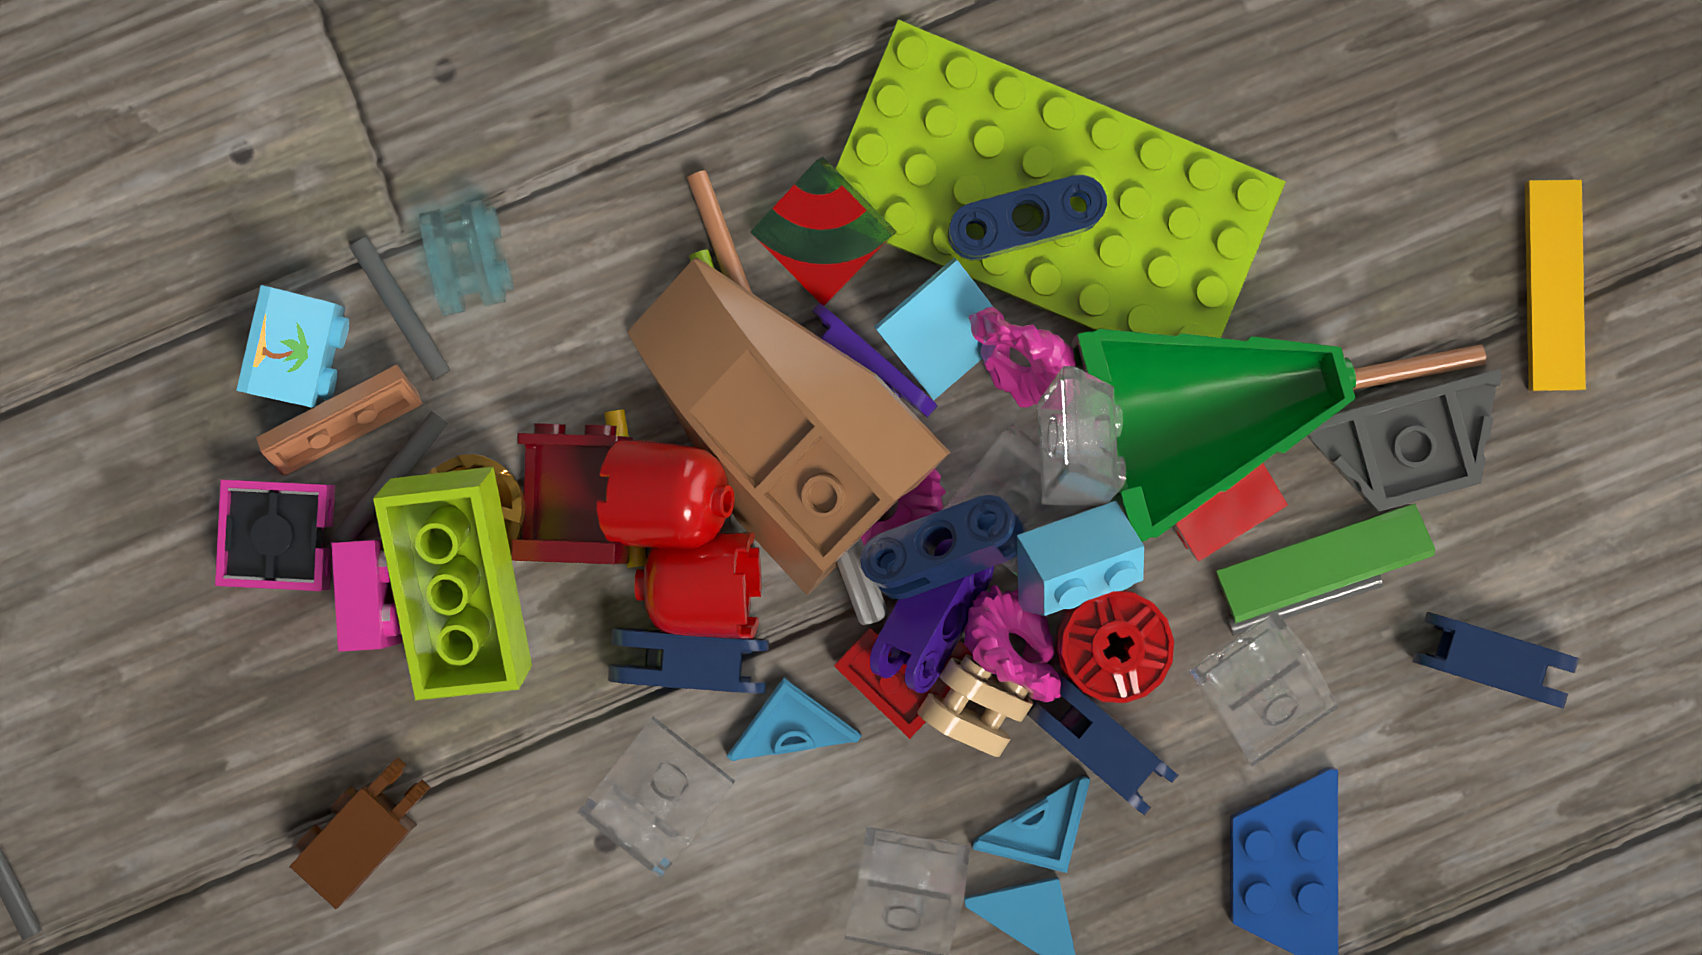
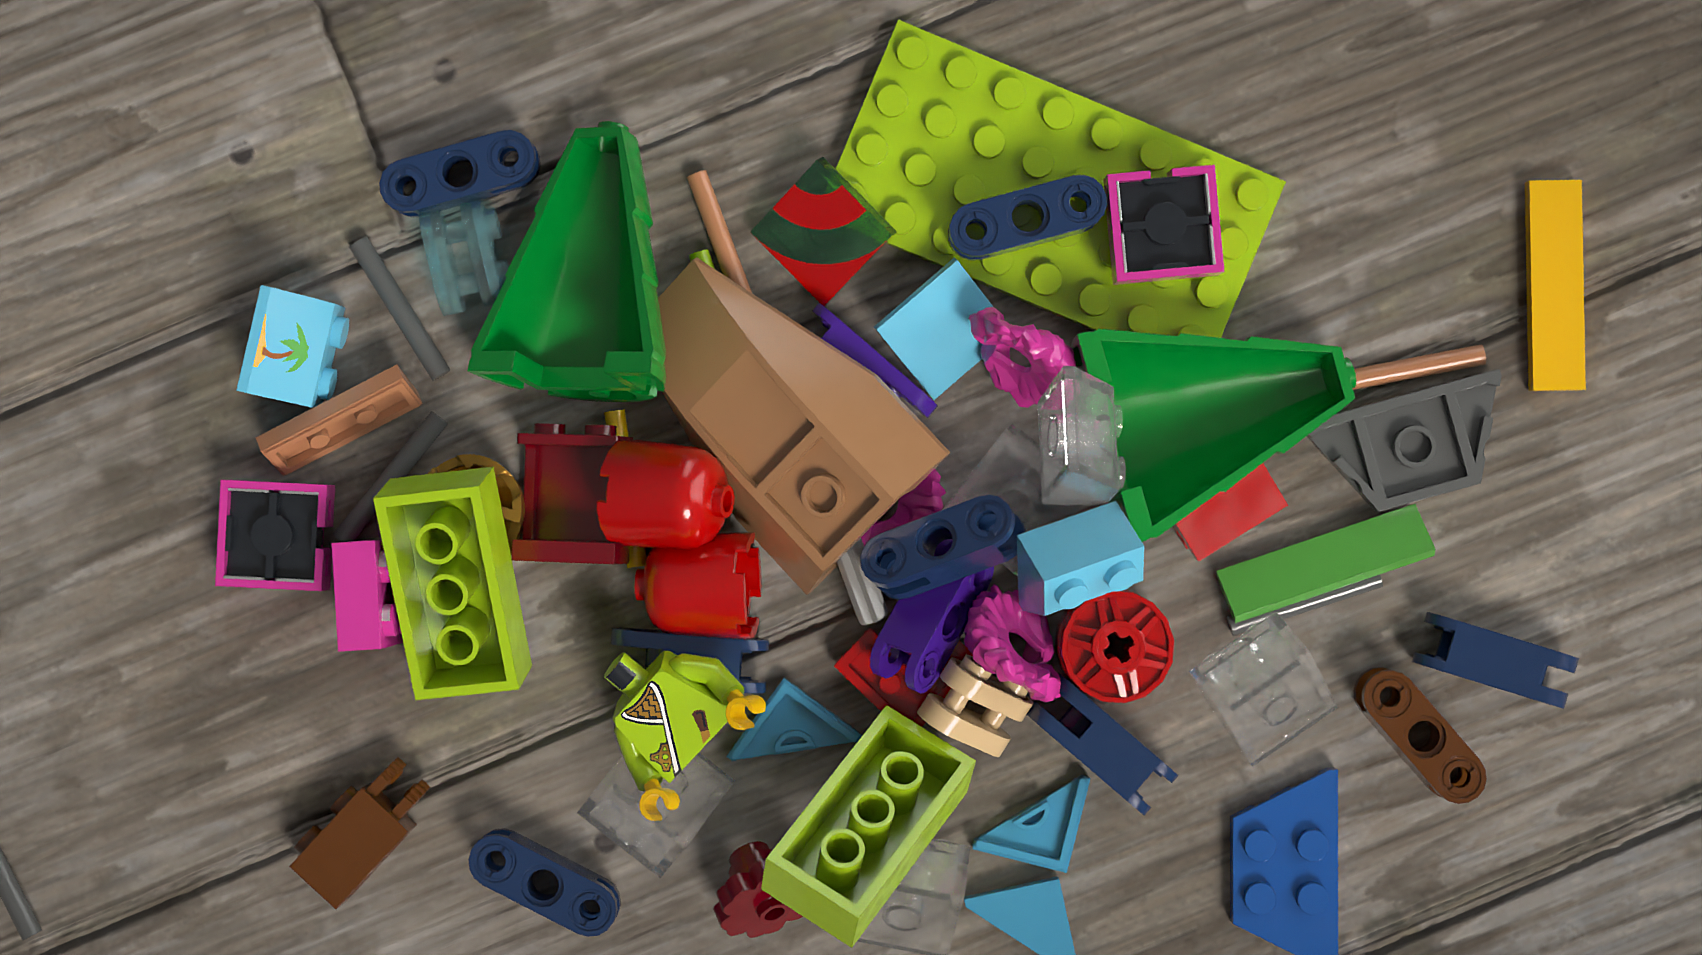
none -> dark blue piece [379,130,541,218]
none -> green cone [467,121,666,402]
none -> dark blue piece [468,828,621,937]
none -> lime torso [604,650,766,821]
none -> dark red plant [713,841,803,938]
none -> lime brick [761,705,976,948]
none -> black piece [1103,165,1225,285]
none -> reddish brown piece [1353,667,1487,804]

